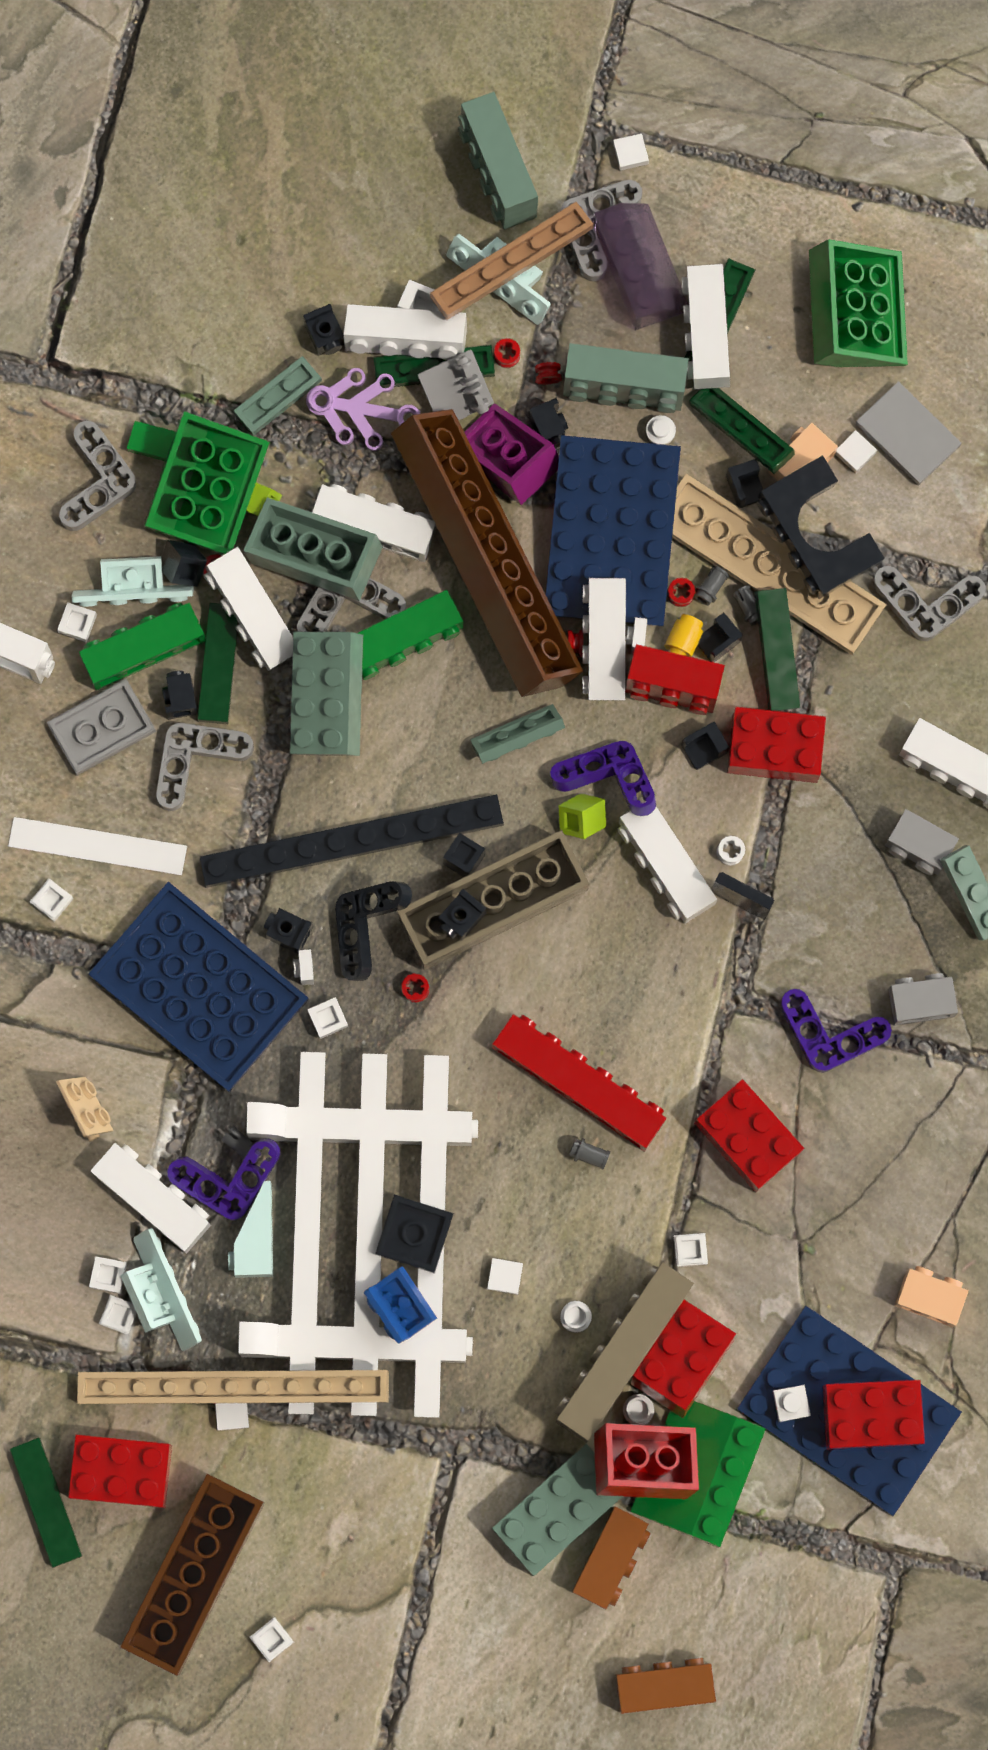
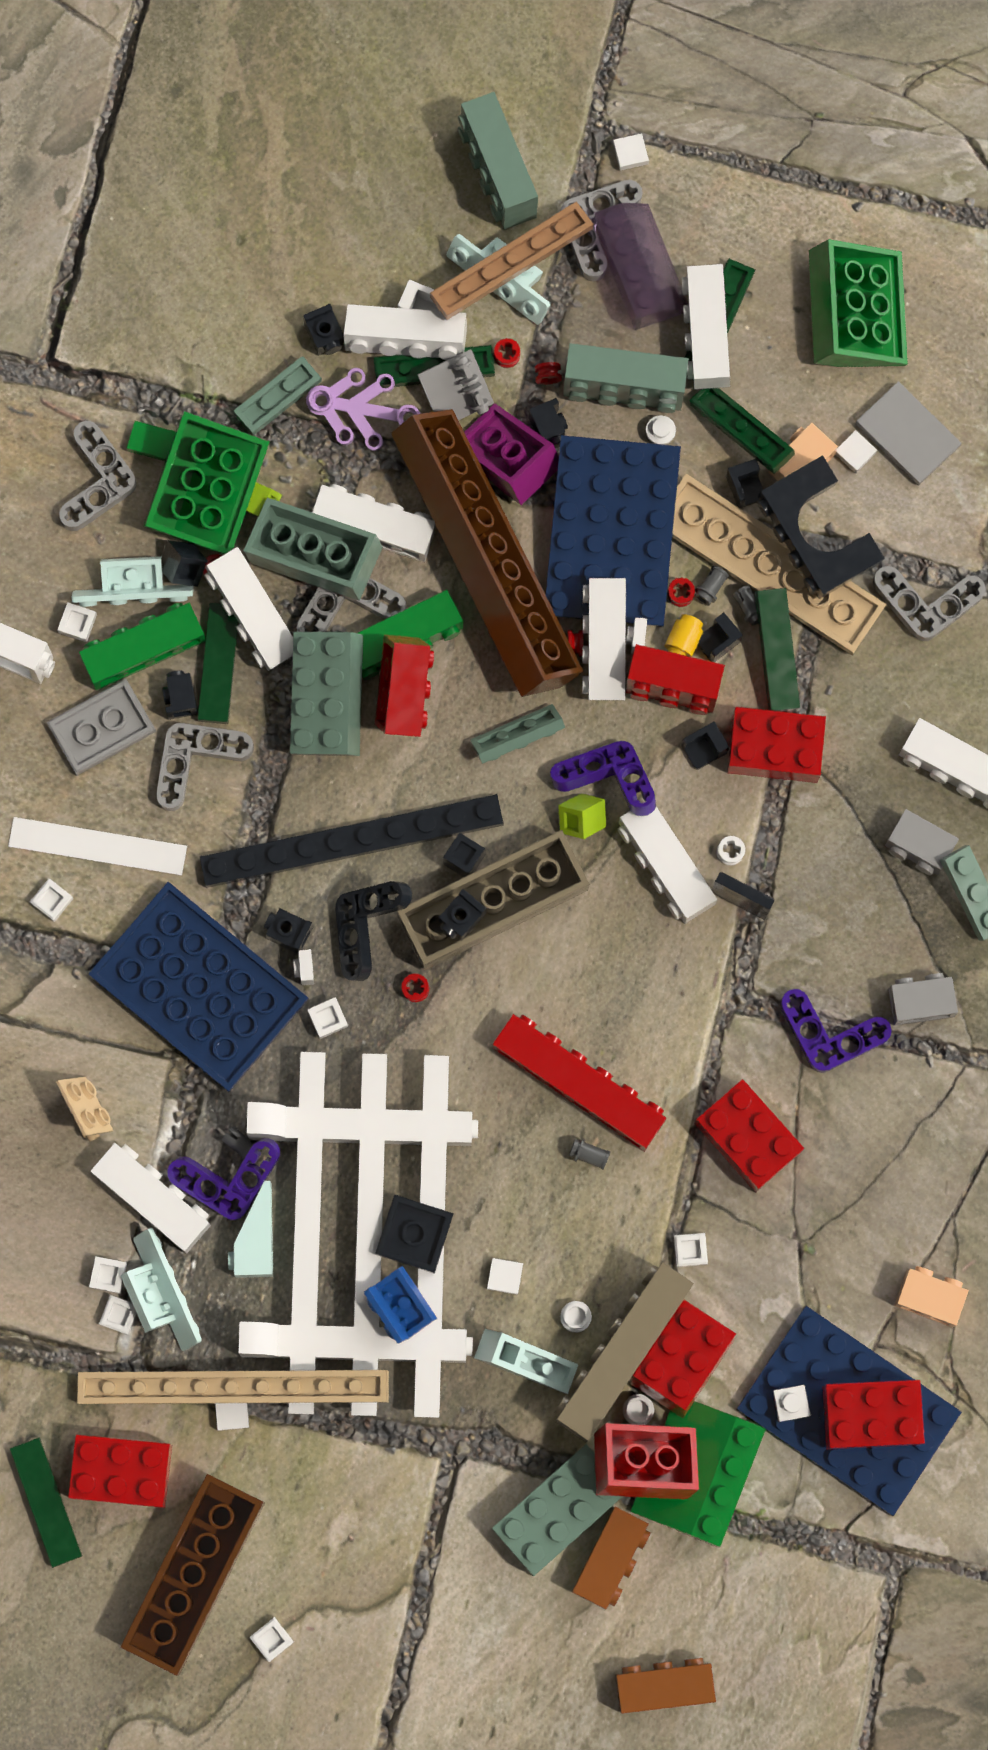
none -> red brick [374,635,434,737]
none -> light aqua slope [474,1329,578,1394]

